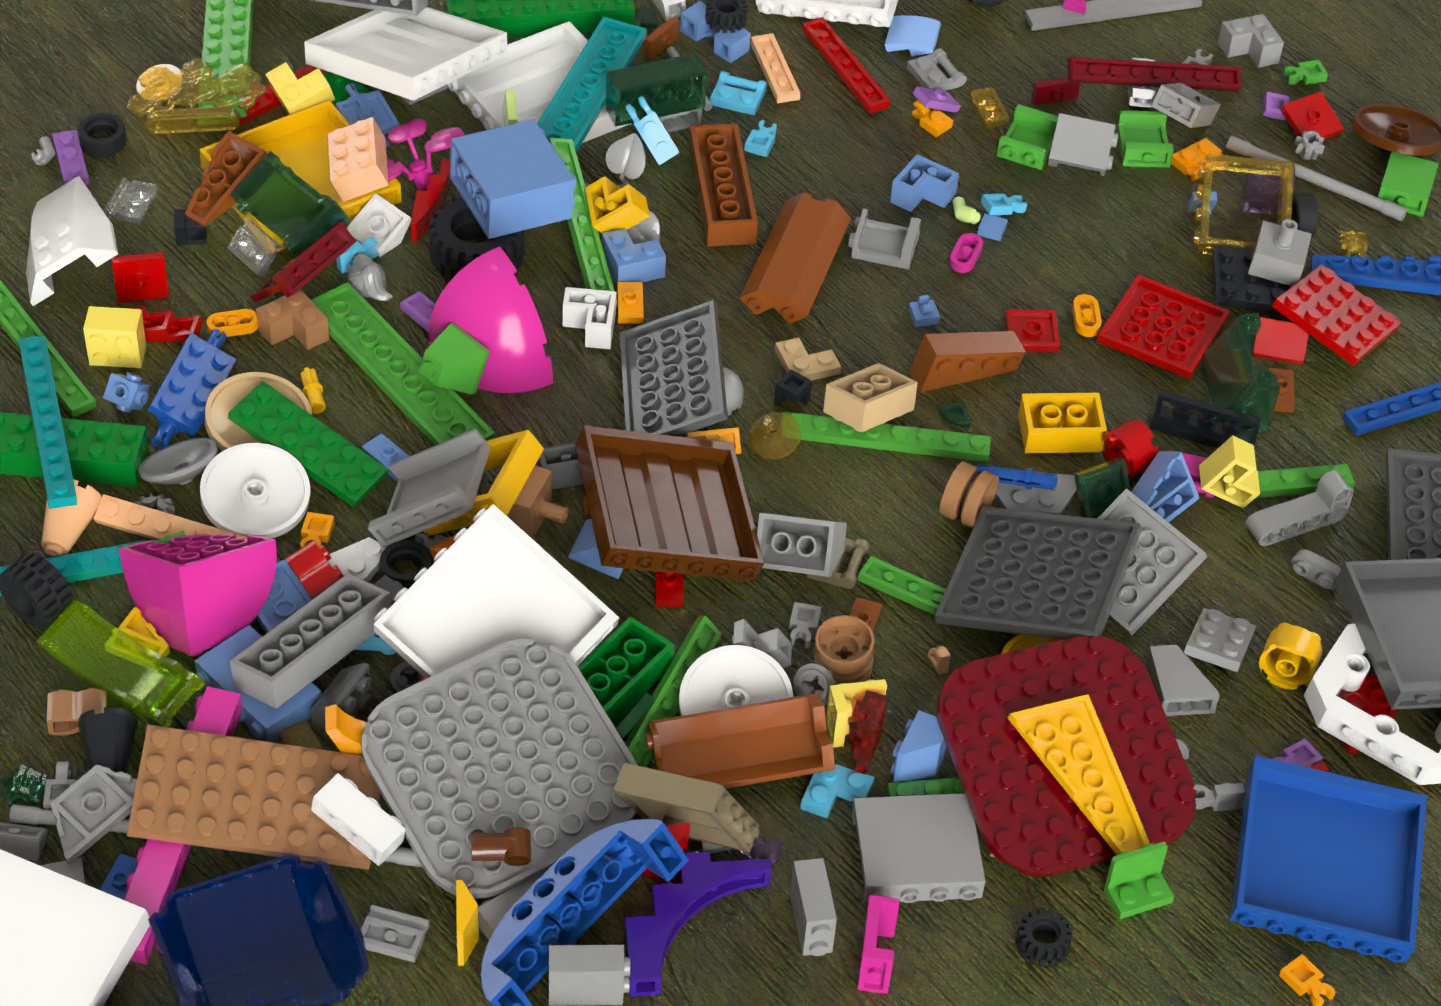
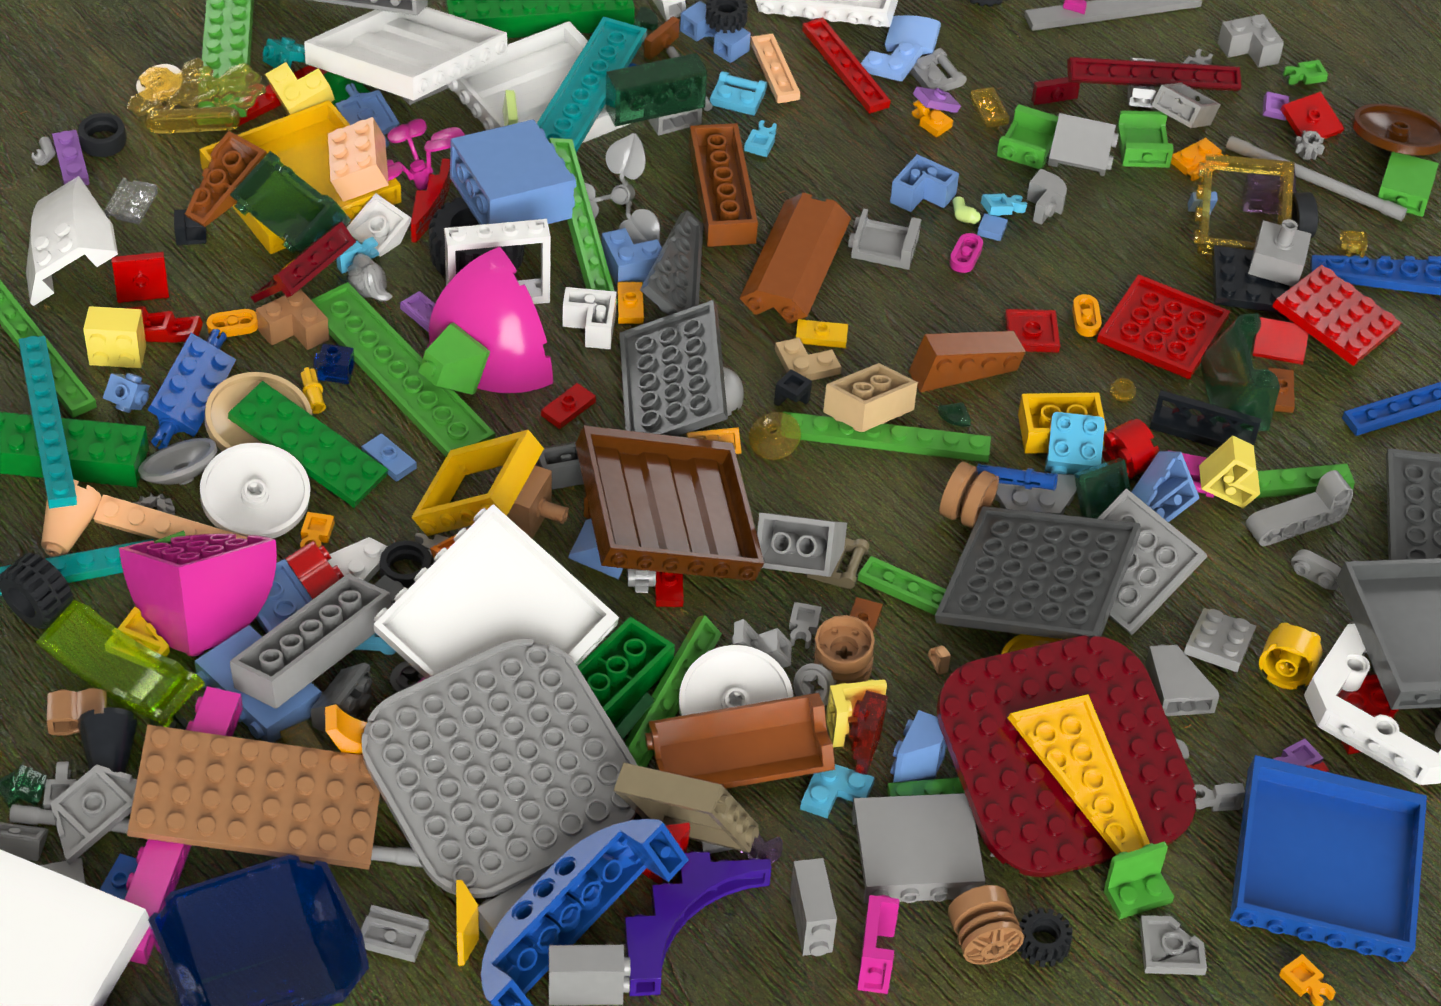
clear plate [227,218,282,277] -> none
white brick [311,773,406,866] -> none
light grey panel [367,429,491,547] -> none
reddish brown piece [472,827,531,866] -> none
yellow brick [585,176,650,233] -> none
hinge [625,96,680,165] -> none
medium blue tile [908,295,940,327] -> none
none -> teal bracket [263,37,306,68]
none -> clear blue brick [314,343,355,384]
none -> white window [444,219,550,304]
none -> red plate [541,383,596,429]
none -> light grey gear [628,569,656,593]
none -> dark grey wing [640,210,703,315]
none -> yellow plate [796,319,848,348]
none -> light blue plate [861,41,923,82]
none -> medium nougat wheel [948,885,1024,965]
none -> light grey brick [1027,168,1067,225]
none -> medium azure bracket [1045,412,1105,479]
none -> clear yellow plate [1110,378,1136,402]
none -> light grey plate [1139,915,1207,975]

